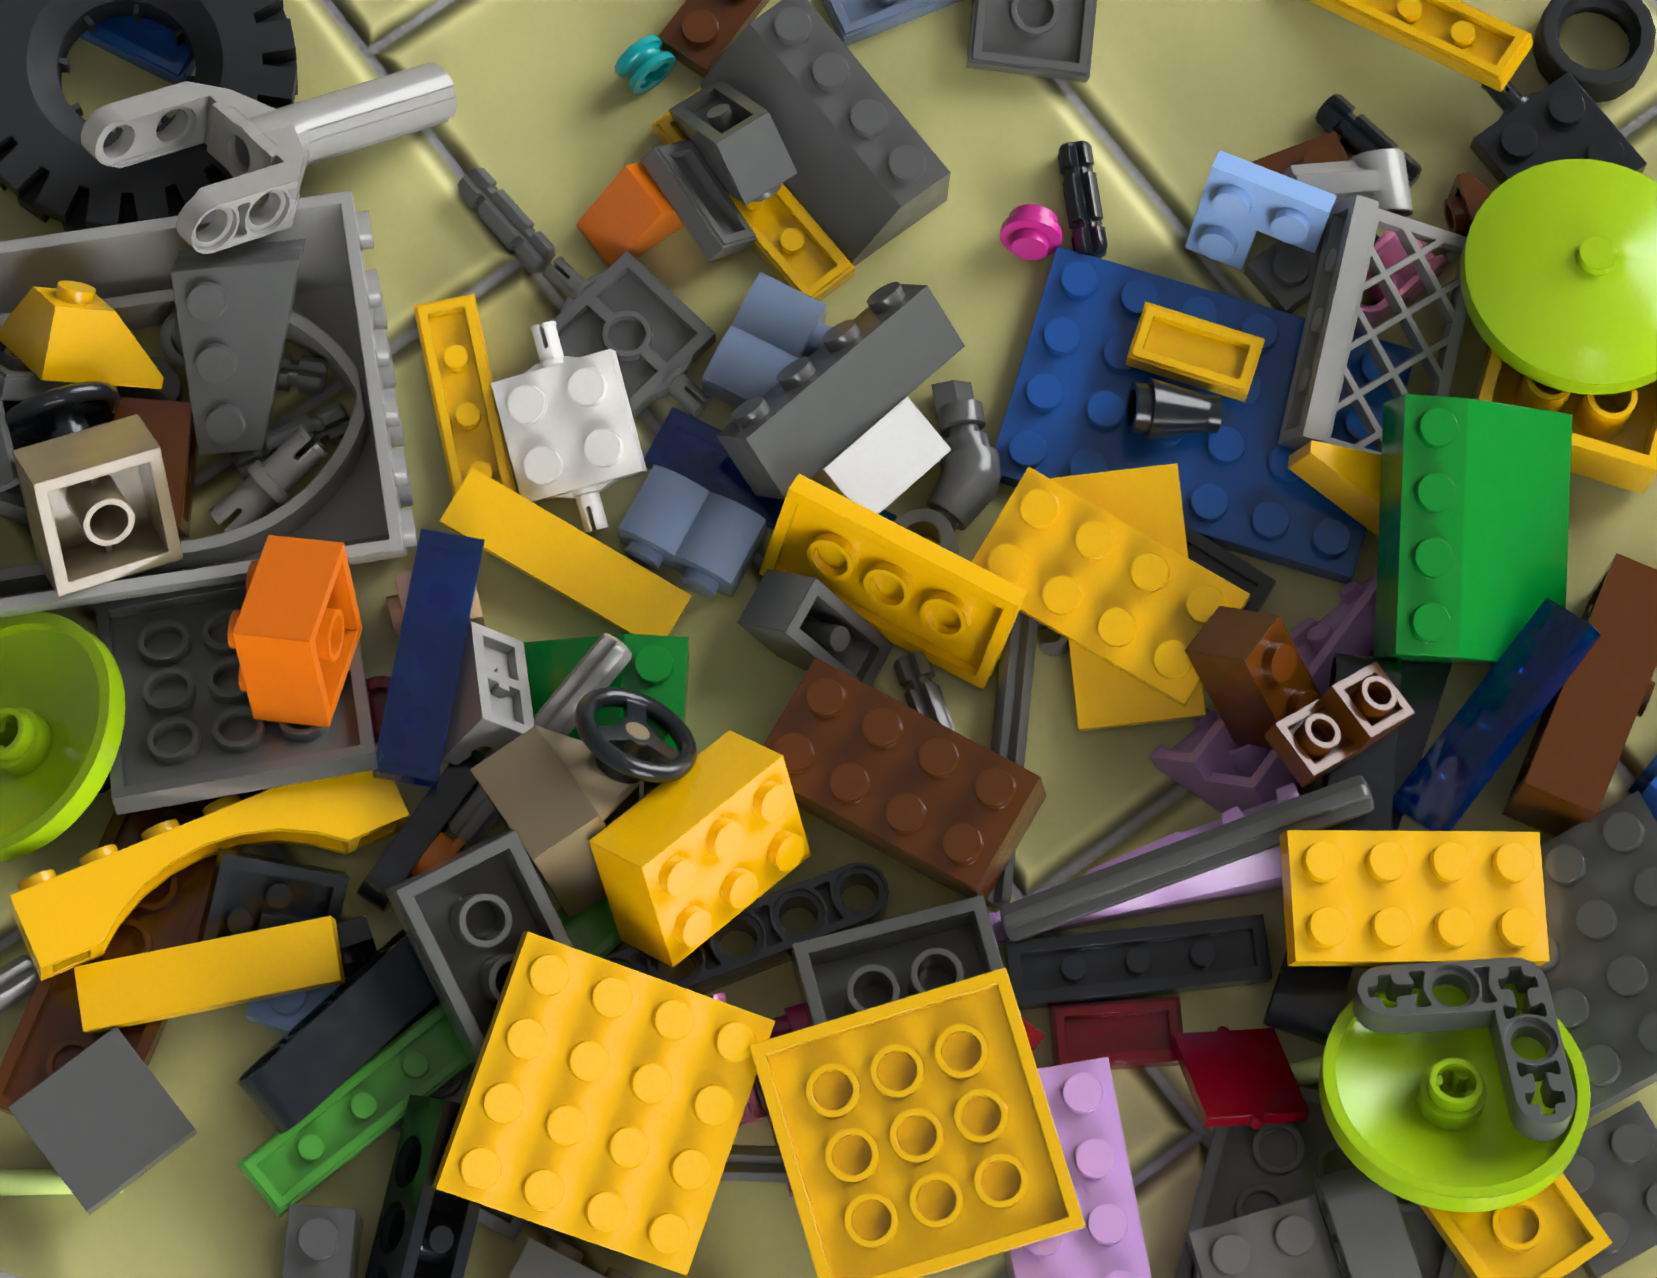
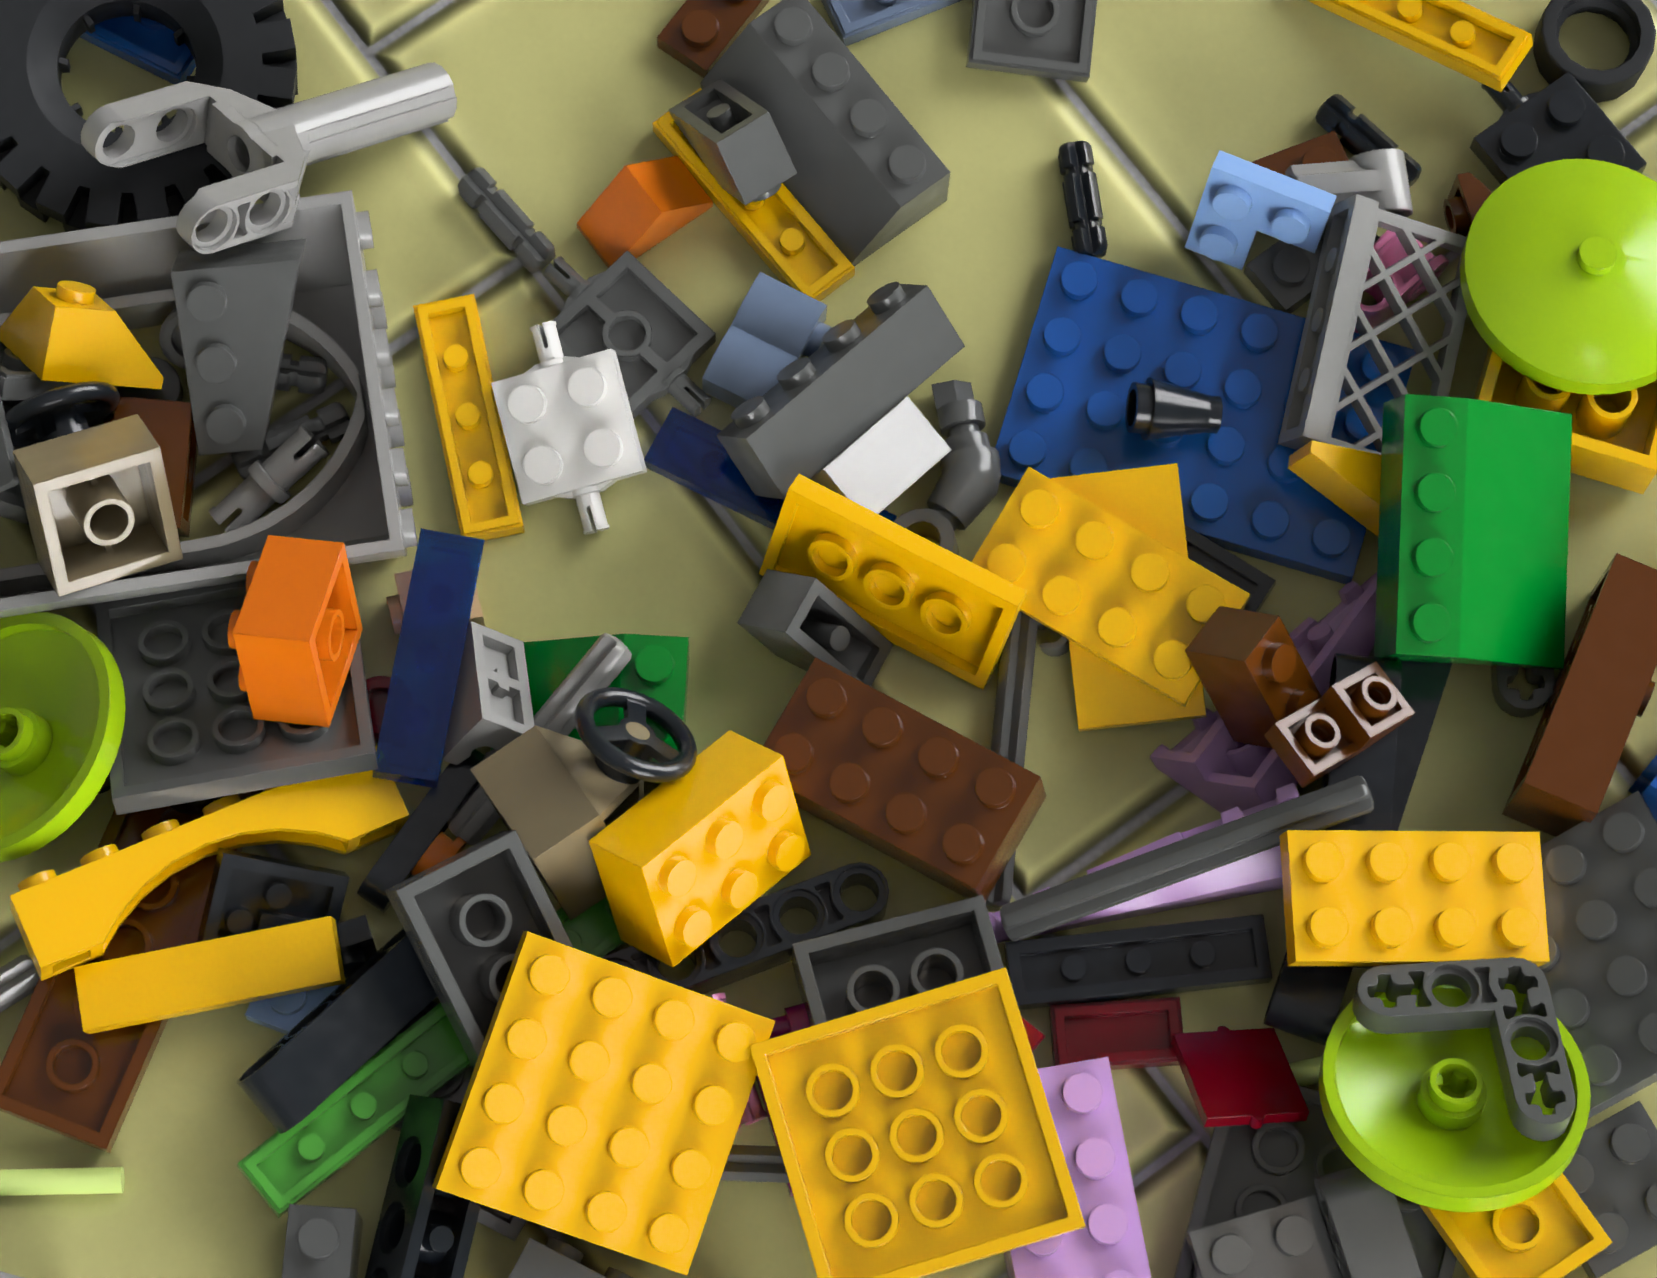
dark grey tile [8,1026,198,1215] -> none
yellow tile [439,467,692,636] -> none
teal bush [614,34,676,95] -> none
sand blue brick [618,464,767,598] -> none
dark grey tile [641,139,757,261] -> none
dark grey axle [894,651,956,731] -> none
dark pink plate [1000,204,1063,260] -> none
yellow tile [1125,301,1265,402] -> none
clear blue tile [1393,598,1601,831] -> none

